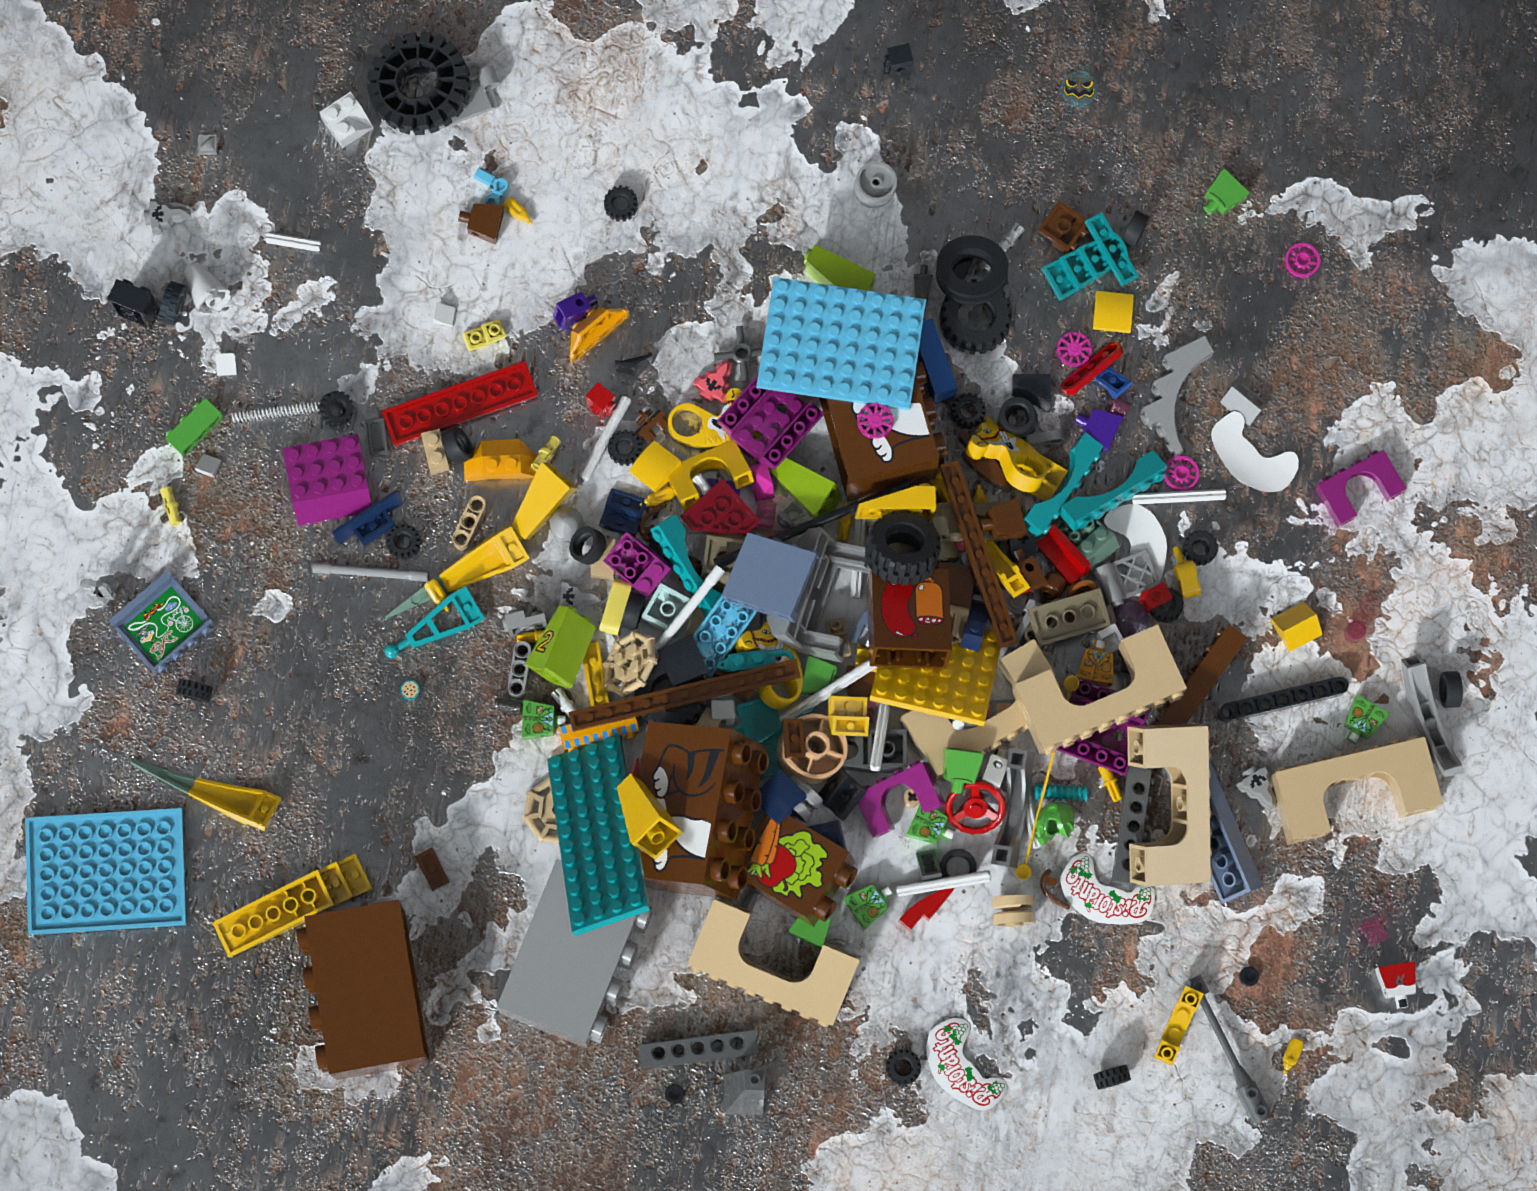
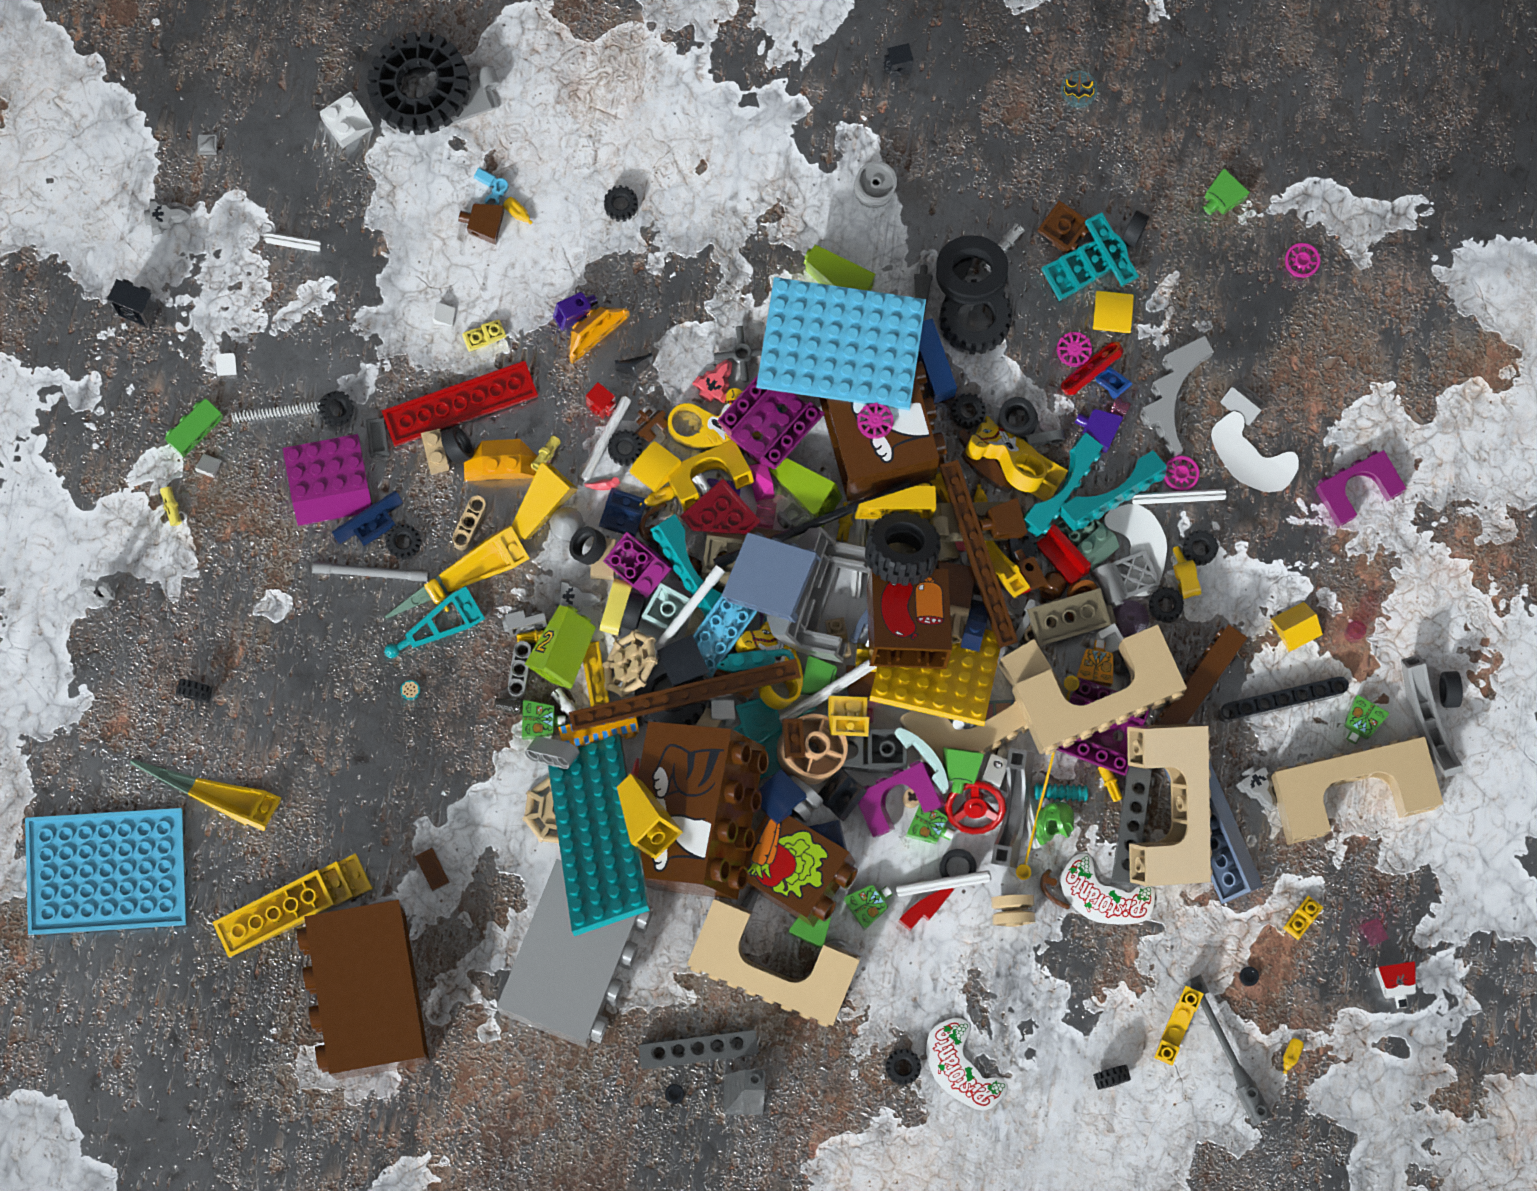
panel [108,570,215,675] -> none
black wheel [159,281,187,325] -> none
white cone [184,263,231,315] -> none
white axle [870,703,890,771] -> none
dark grey slope [916,850,942,881] -> none
black slope [1011,374,1051,413] -> none
red bracket [1139,582,1173,614] -> none
none -> light grey beam [525,736,579,769]
none -> coral bar [584,477,621,490]
none -> light aqua slope [895,728,949,794]
none -> yellow slope [1283,895,1324,940]

